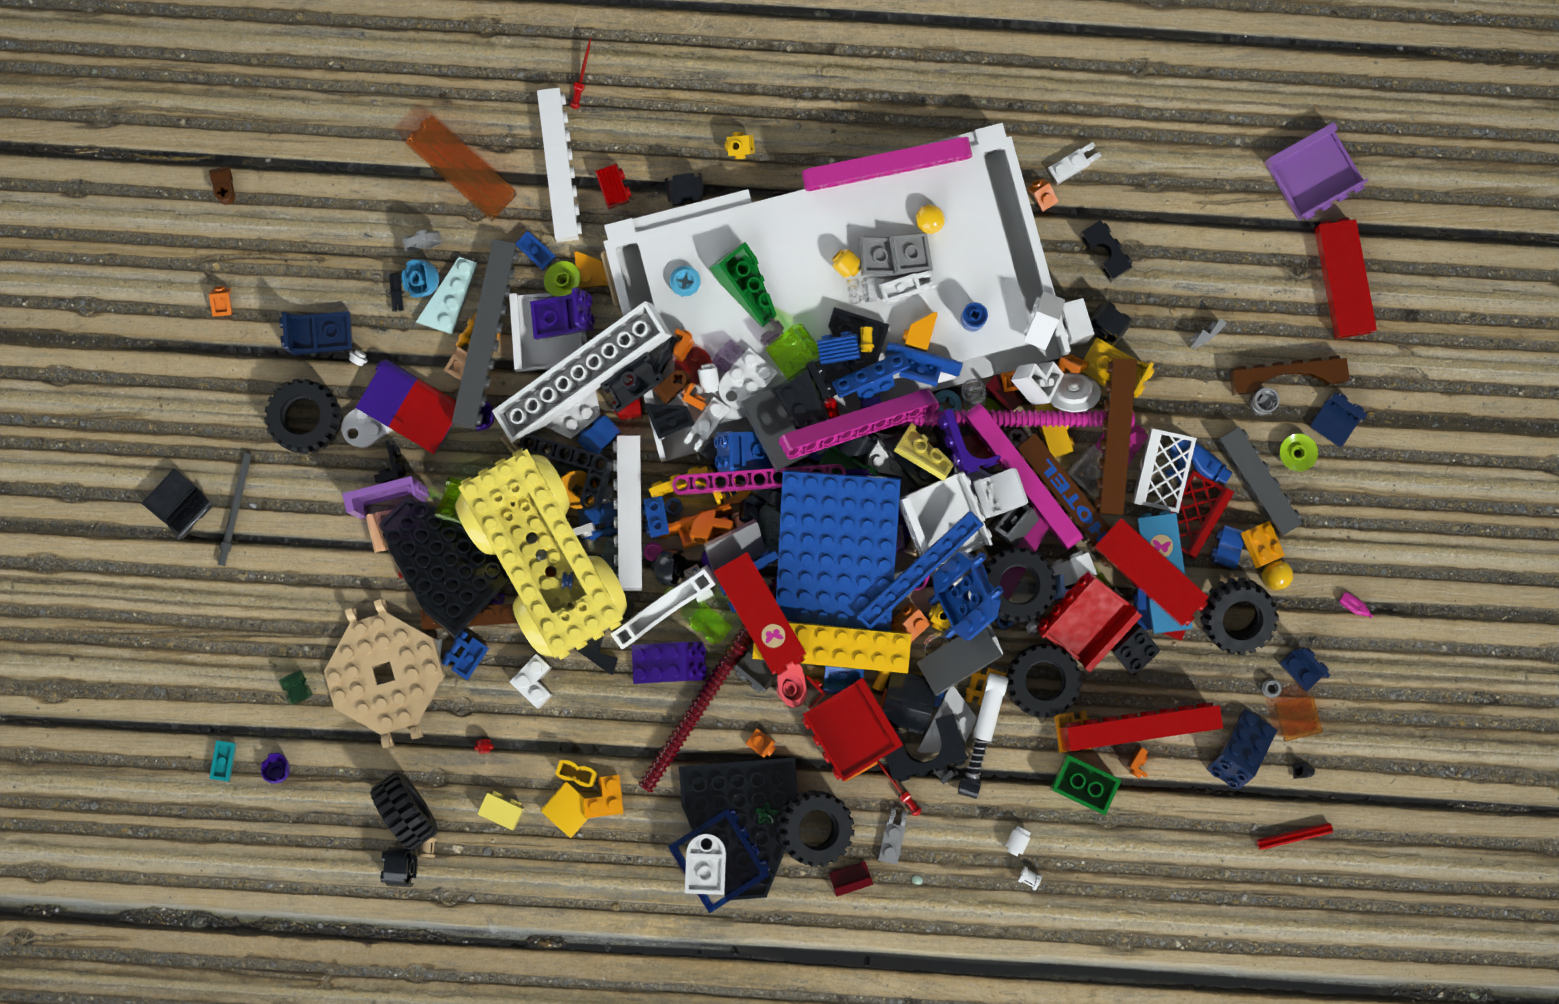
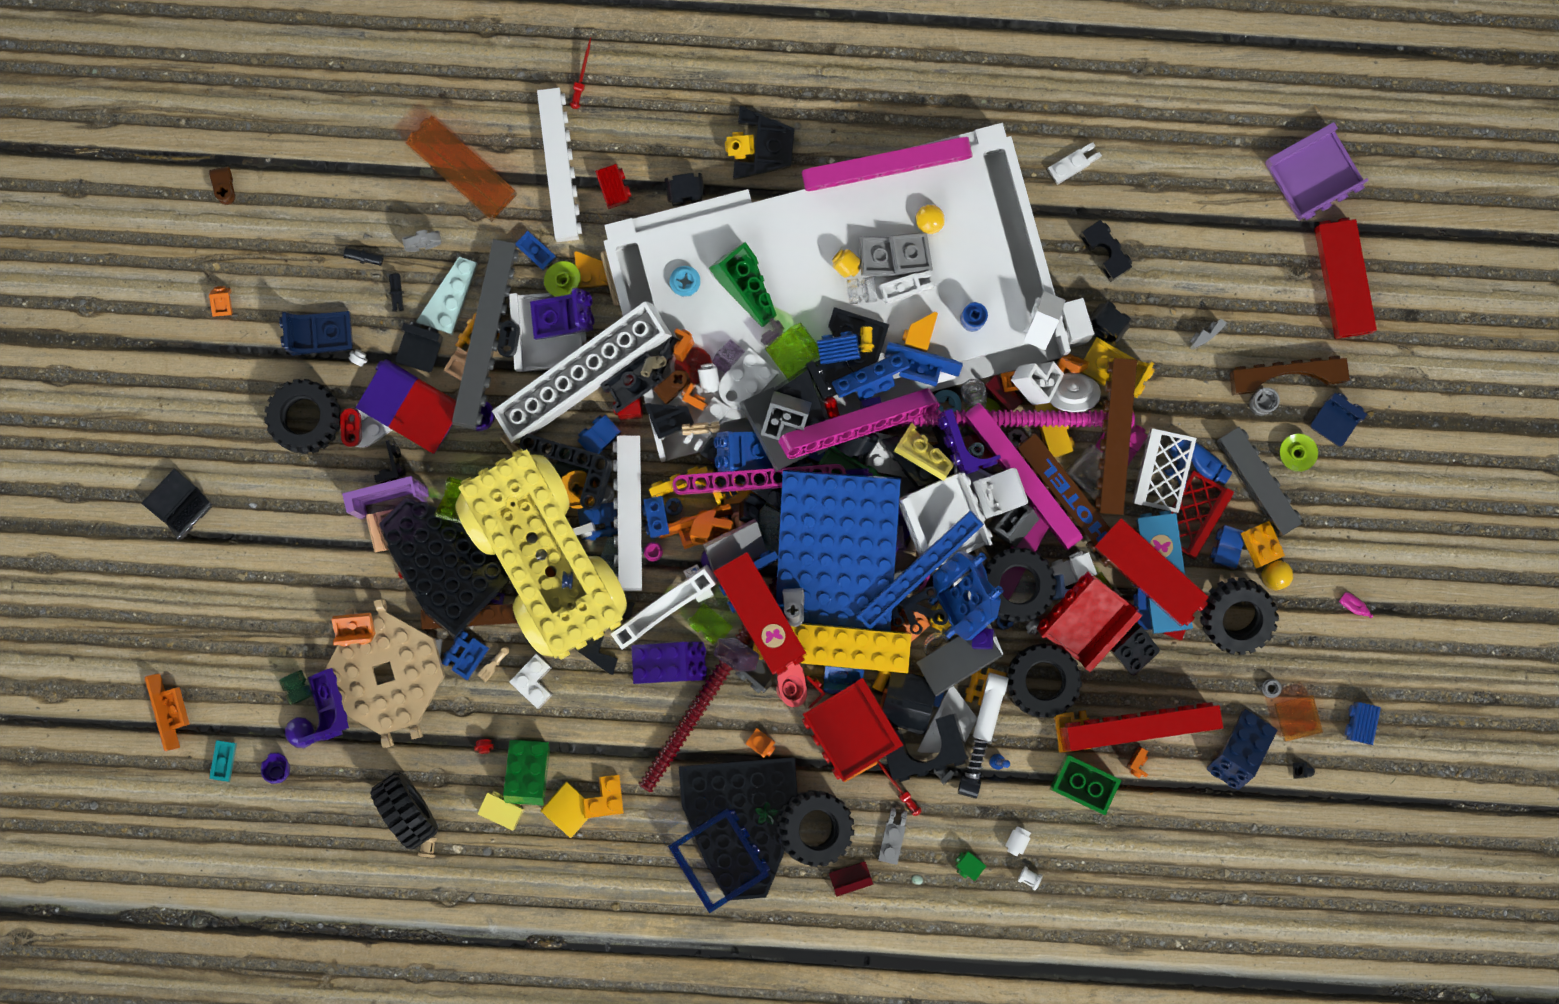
dark grey bar [217,453,252,566] -> none
black brick [380,847,418,887] -> none
dark azure cylinder [402,259,439,298] -> none
white wing [544,390,601,439] -> none
yellow brick [555,760,598,787] -> none
black cylinder [652,549,686,587] -> none
white plate [685,834,726,895] -> none
orange bracket [1027,179,1059,211] -> none
red axle [1257,823,1333,850] -> none
dark blue bracket [1278,647,1331,692] -> none
none -> orange bracket [145,674,190,751]
none -> dark purple hair [285,717,315,748]
none -> dark purple bracket [298,668,349,745]
none -> orange bracket [331,613,376,646]
none -> red plate [340,408,362,447]
none -> black pin [343,246,384,266]
none -> black bracket [396,321,443,373]
none -> tan piece [477,646,509,682]
none -> black beam [498,320,520,358]
none -> green brick [503,740,550,806]
none -> dark tan arm [641,356,667,377]
none -> tan axle [682,421,720,435]
none -> clear purple brick [714,637,759,672]
none -> black wing [733,106,795,180]
none -> dark grey brick [761,391,812,440]
none -> light grey piece [783,588,805,627]
none -> black plant [892,584,949,635]
none -> green brick [955,850,987,881]
none -> clear light blue pin [968,443,984,458]
none -> dark purple plate [972,628,994,649]
none -> blue piece [989,754,1010,770]
none -> blue brick [1345,702,1381,745]

